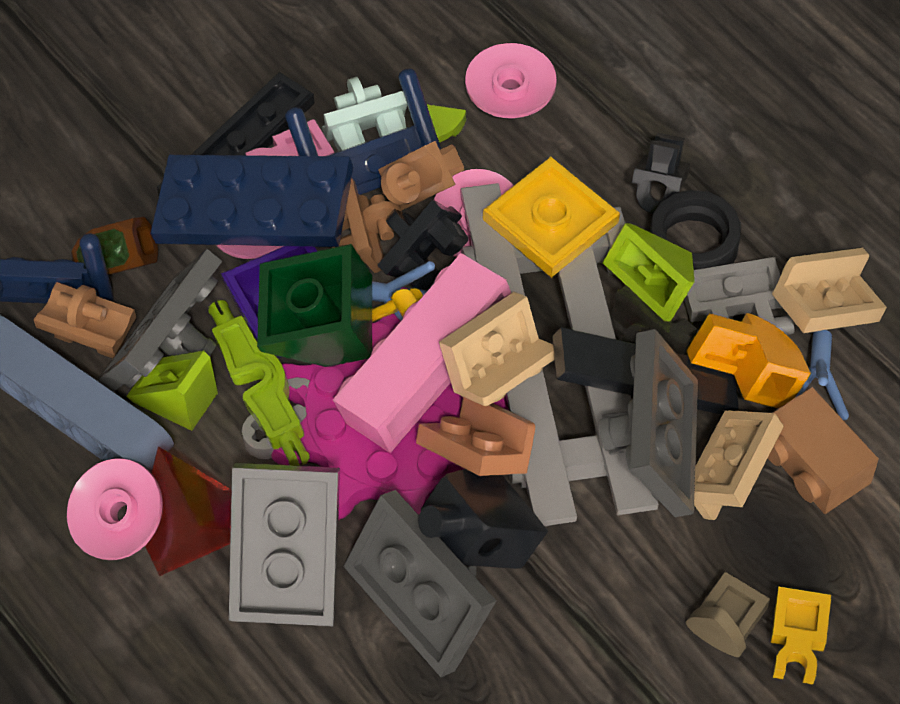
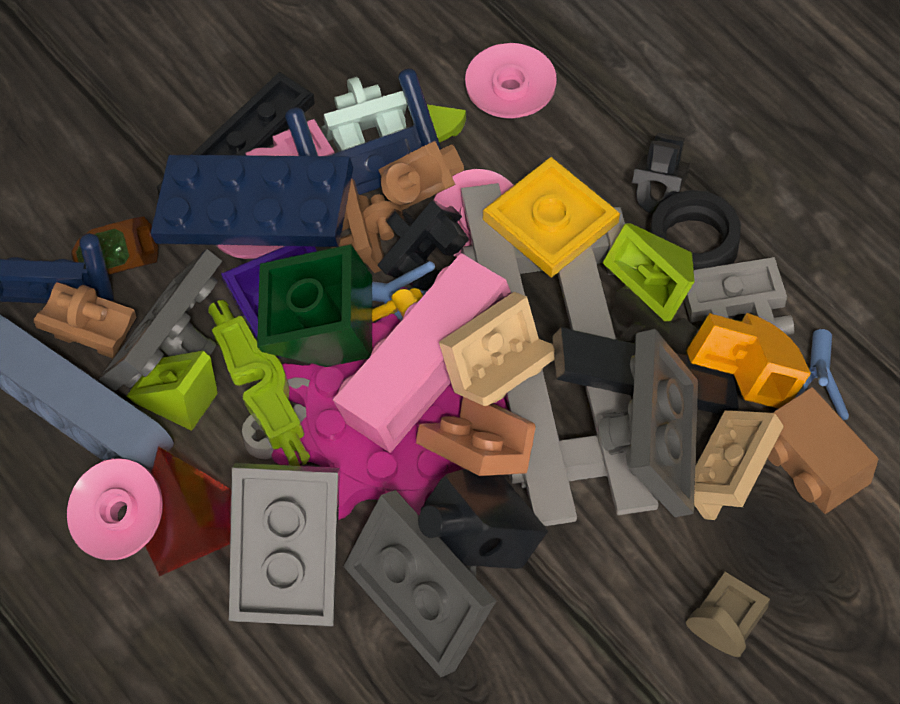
yellow plate [771,587,831,684] -> none
tan bracket [772,248,887,333] -> none

